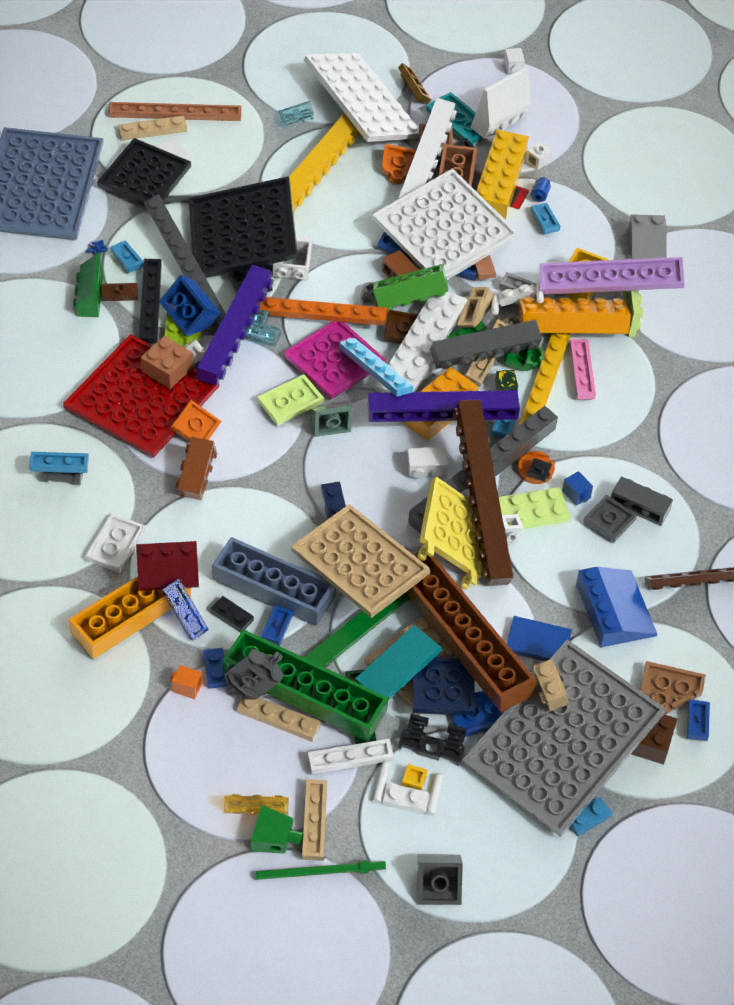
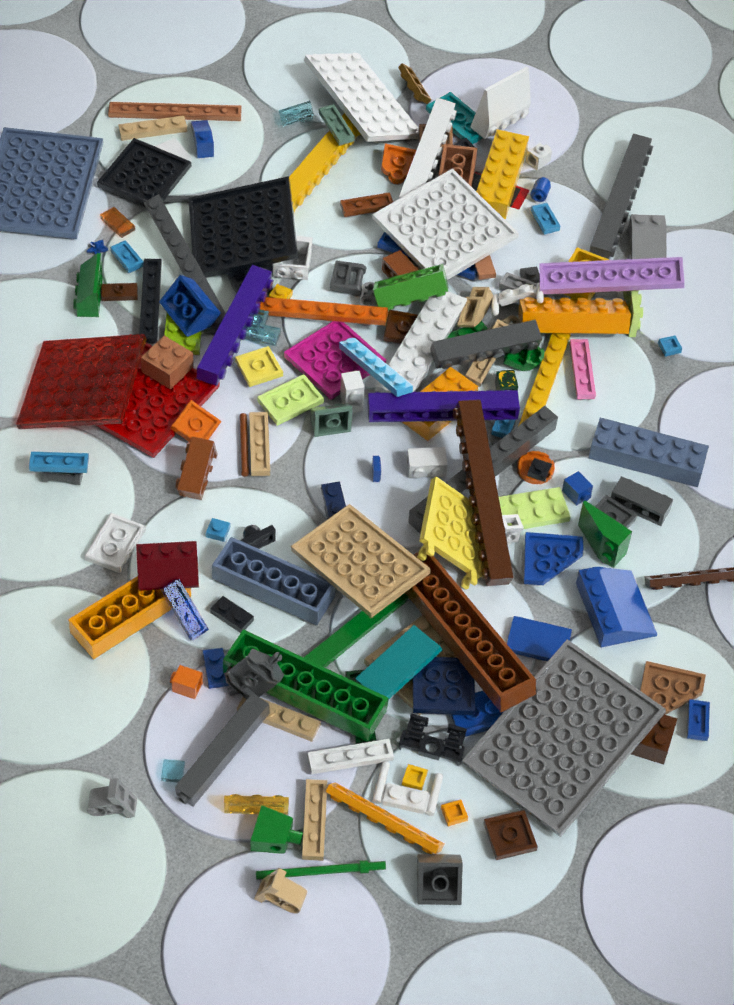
white panel [183,339,208,365] -> none
blue plate [261,605,294,646] -> none
white brick [504,48,525,74] -> none
tan brick [532,659,569,712] -> none
dark azure plate [570,797,613,837] -> none
none -> clear red plate [16,334,147,429]
none -> light grey tile [87,778,137,818]
none -> clear orange tile [100,207,135,238]
none -> clear light blue tile [161,759,185,783]
none -> dark grey brick [175,693,270,807]
none -> blue slope [191,120,214,158]
none -> dark azure plate [206,518,231,542]
none -> light yellow plate [235,346,283,387]
none -> dark orange bar [239,413,249,477]
none -> black tile [240,525,276,549]
none -> tan plate [249,412,270,476]
none -> tan tile [254,868,307,914]
none -> yellow plate [269,284,293,299]
none -> sand green plate [319,104,355,146]
none -> light orange plate [326,782,445,854]
none -> dark grey plate [330,260,367,297]
none -> dark orange plate [340,192,393,217]
none -> white brick [340,371,365,413]
none -> blue tile [372,455,381,482]
none -> light orange tile [441,799,468,826]
none -> reddish brown plate [483,810,538,860]
none -> dark grey plate [519,266,540,283]
none -> blue plate [524,532,583,585]
none -> green slope [578,501,632,568]
none -> dark grey brick [589,133,654,259]
none -> sand blue brick [589,417,709,487]
none -> dark azure plate [658,335,682,357]

